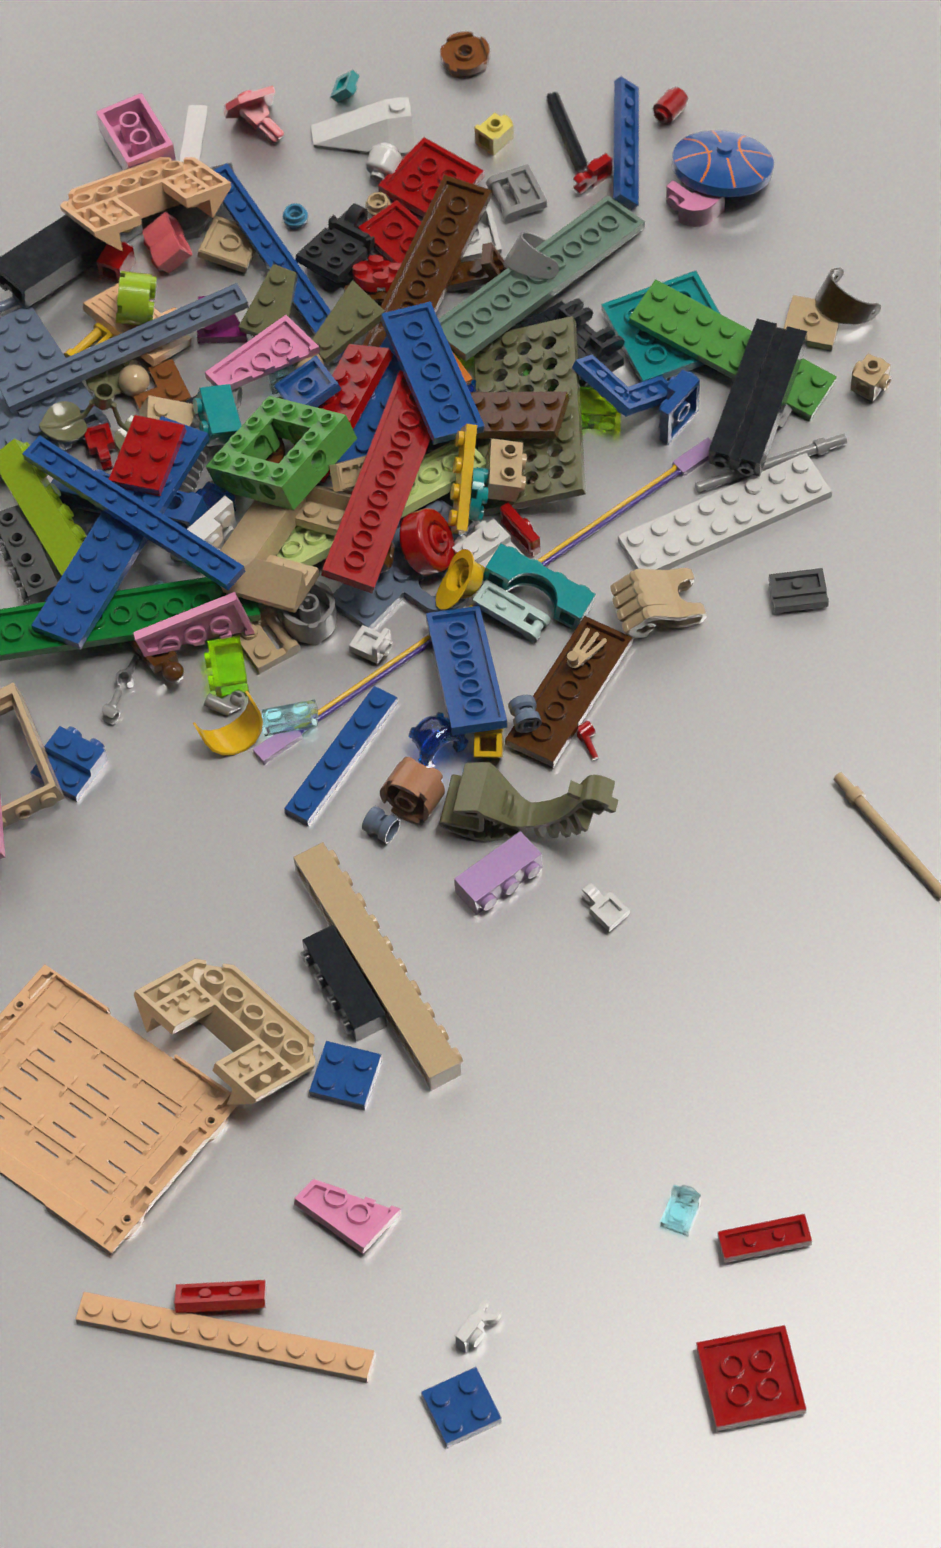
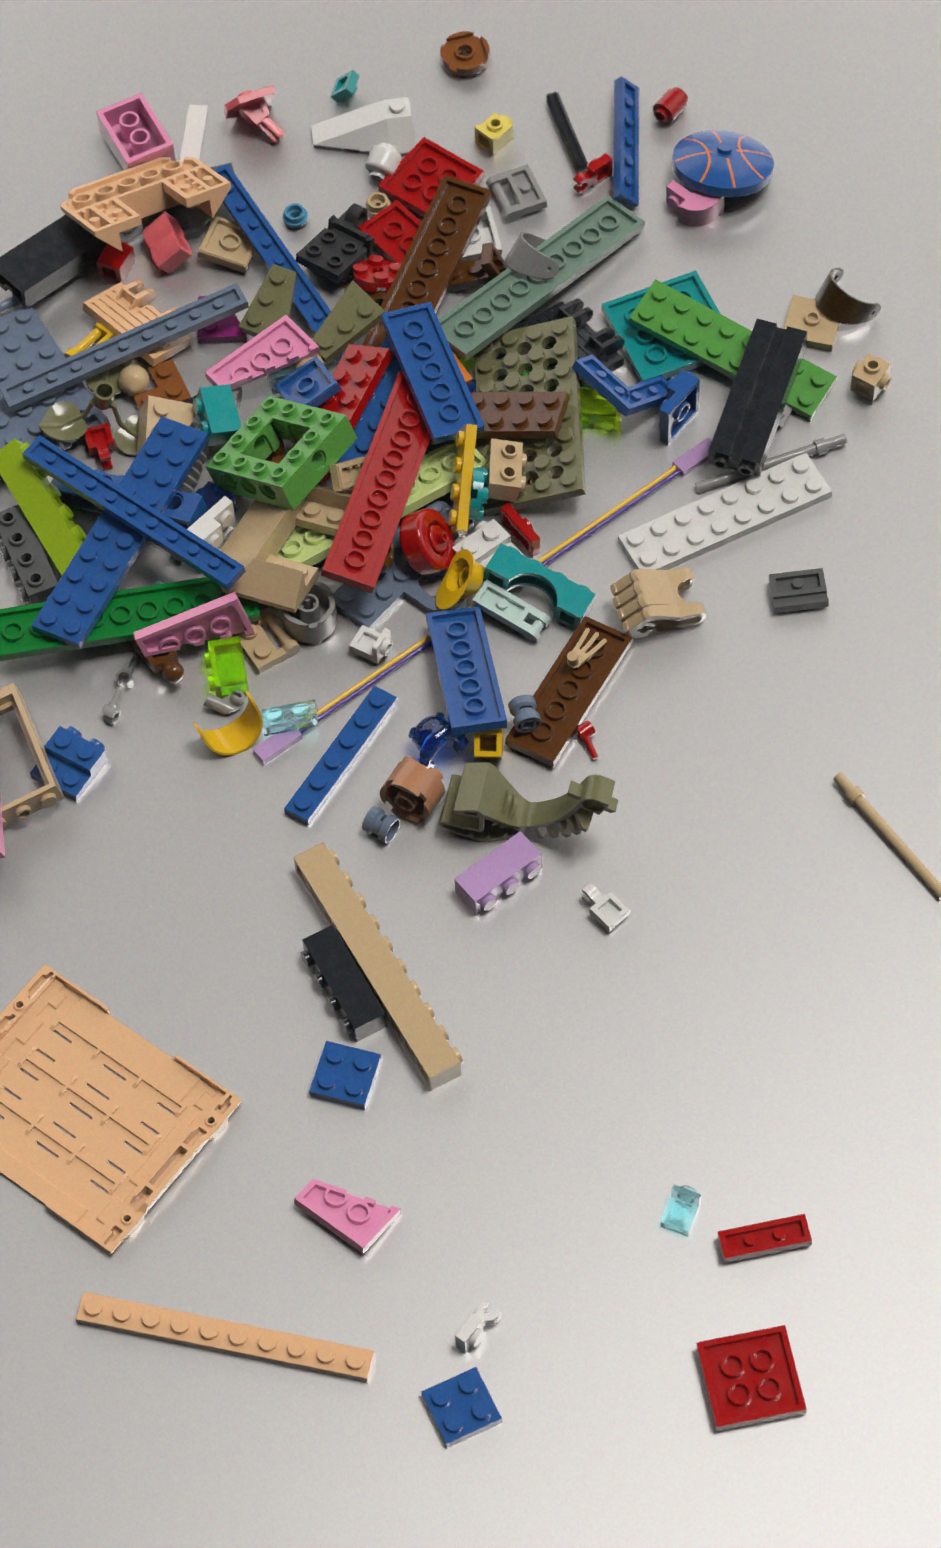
red plate [109,415,186,496] -> none
lime brick [116,271,157,326] -> none
tan slope [134,959,315,1105] -> none
red plate [174,1280,266,1313] -> none

